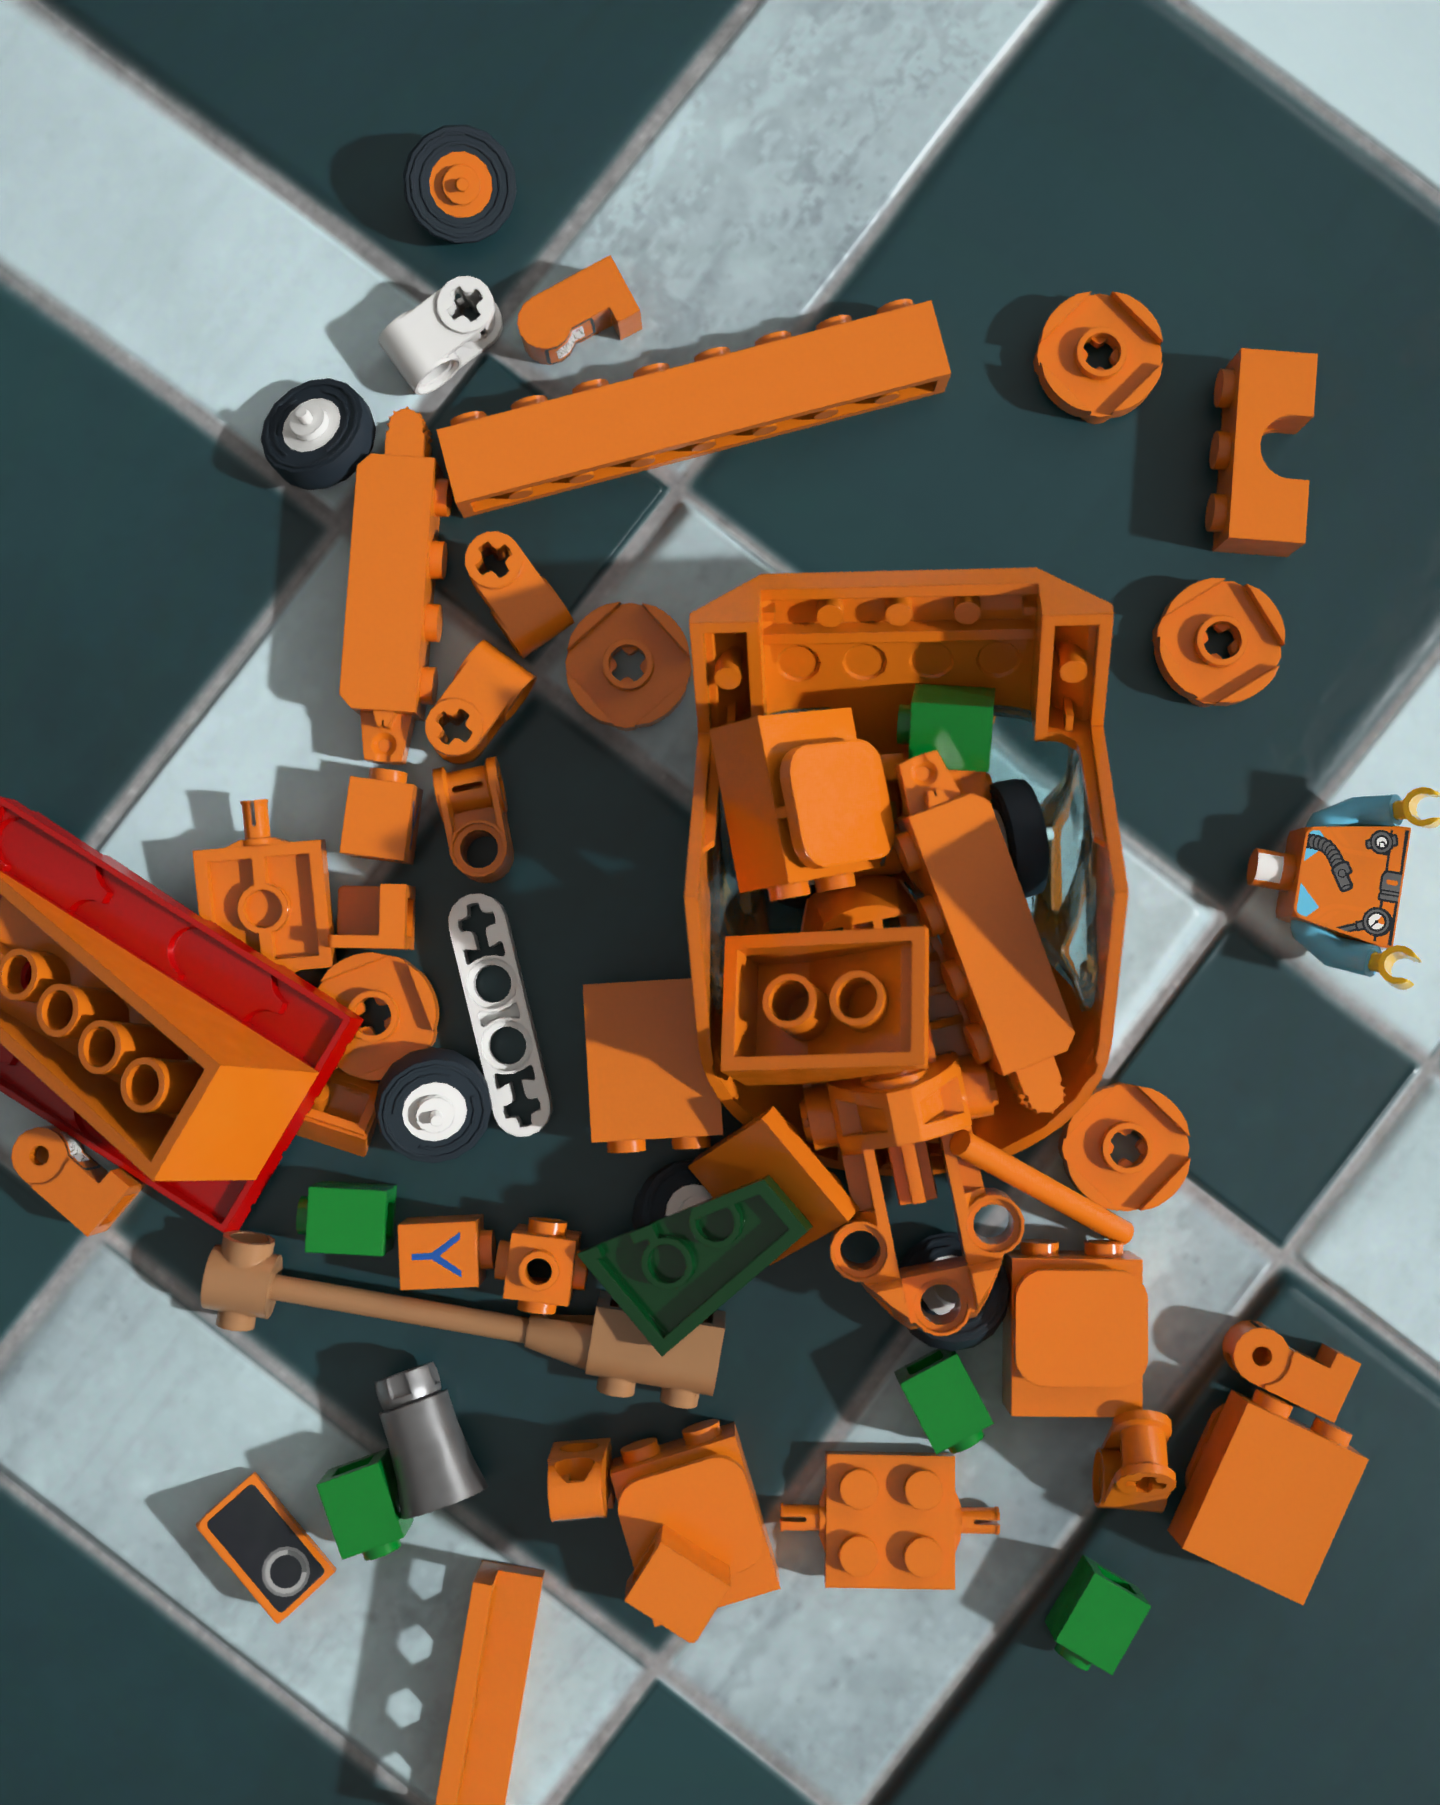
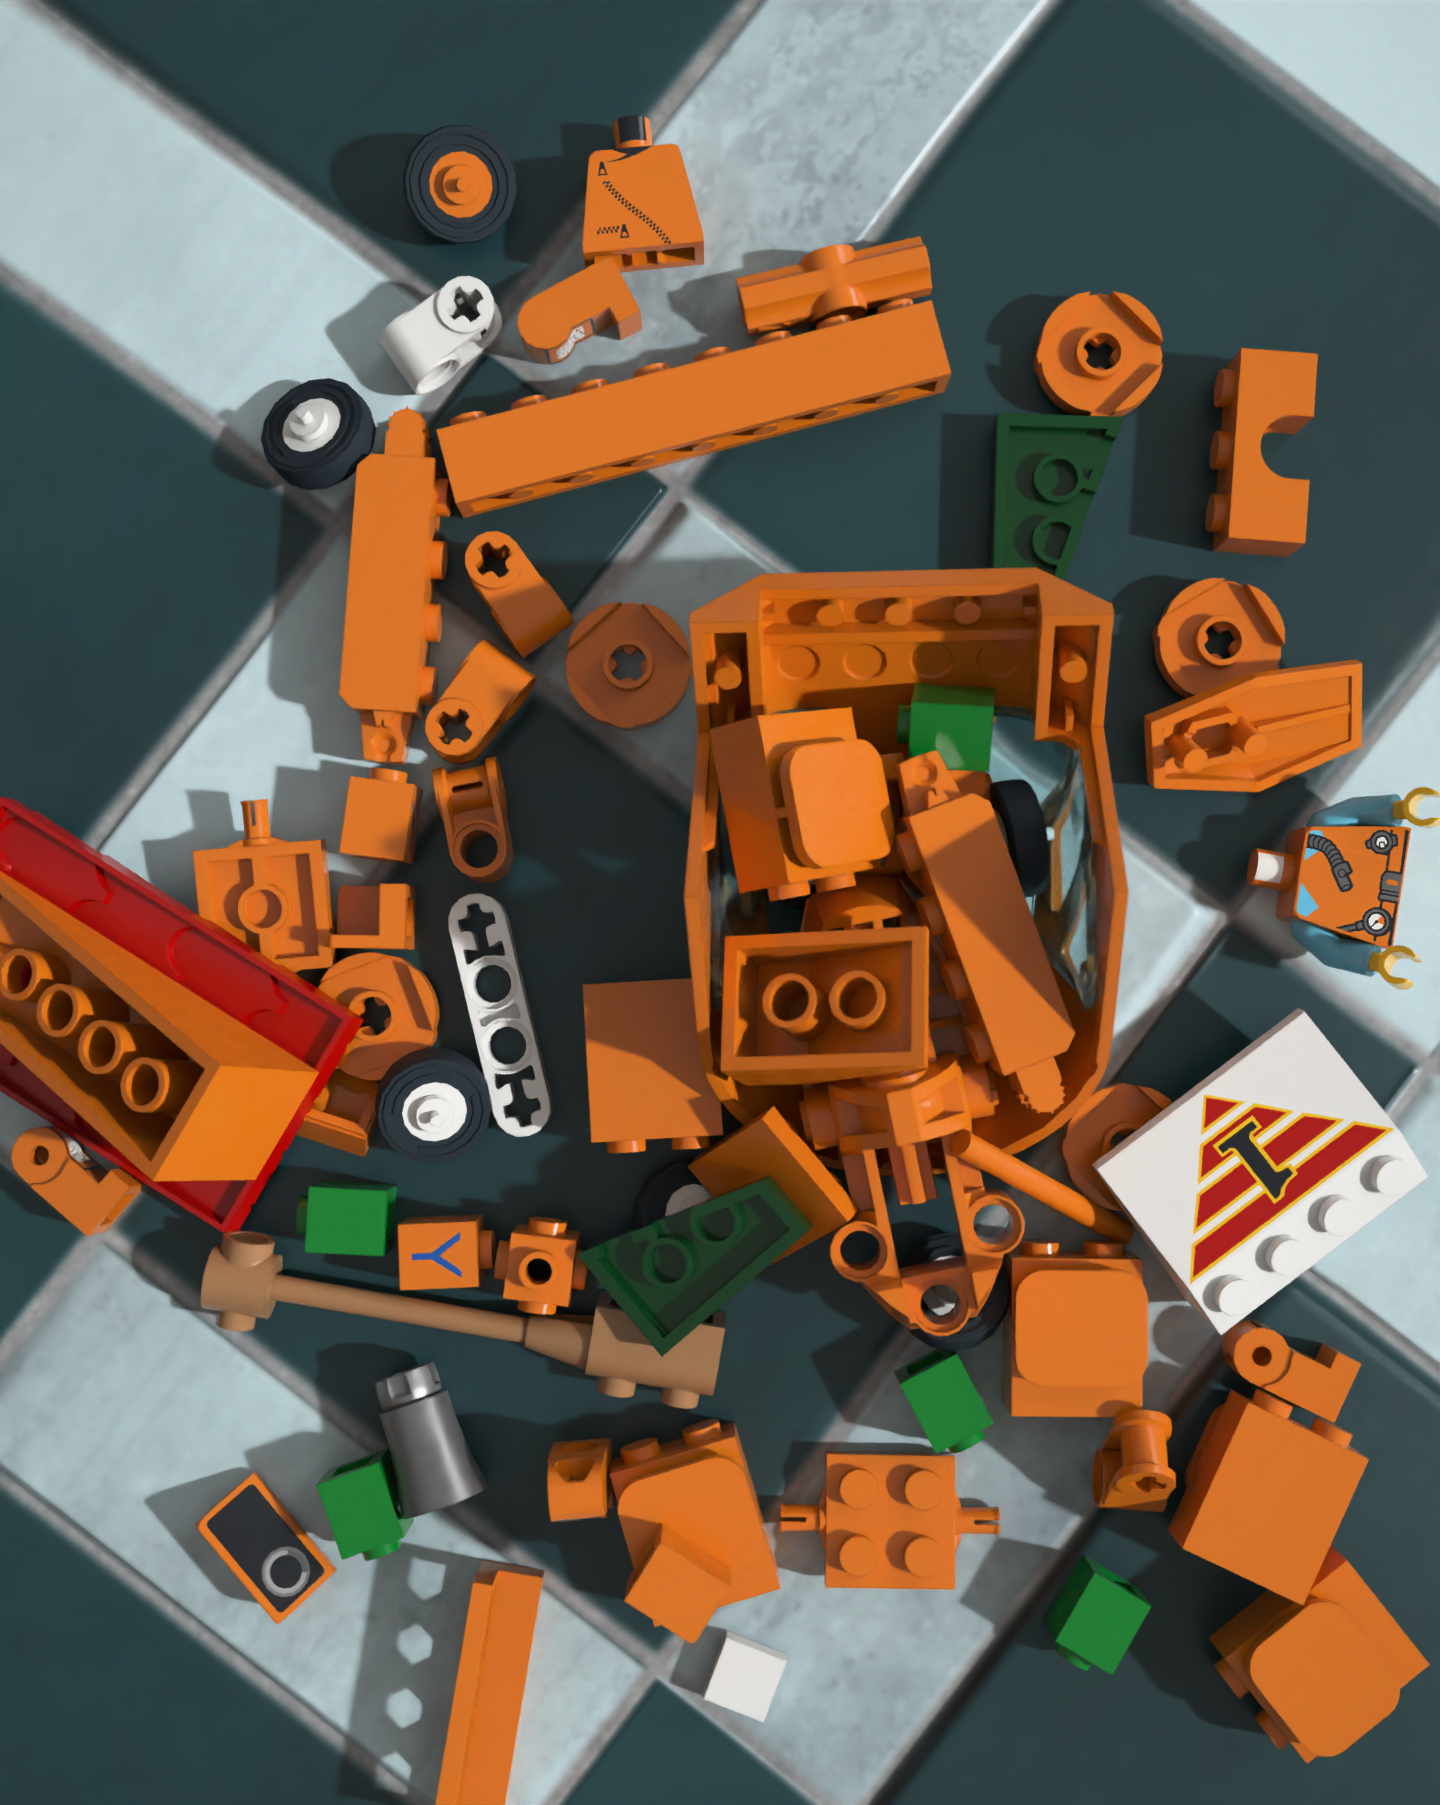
none -> orange torso [582,115,704,272]
none -> white tile [703,1631,787,1723]
none -> orange piece [736,236,933,337]
none -> dark green wing [990,413,1124,580]
none -> white slope [1092,1008,1428,1335]
none -> orange piece [1144,659,1362,792]
none -> orange brick [1209,1545,1430,1764]

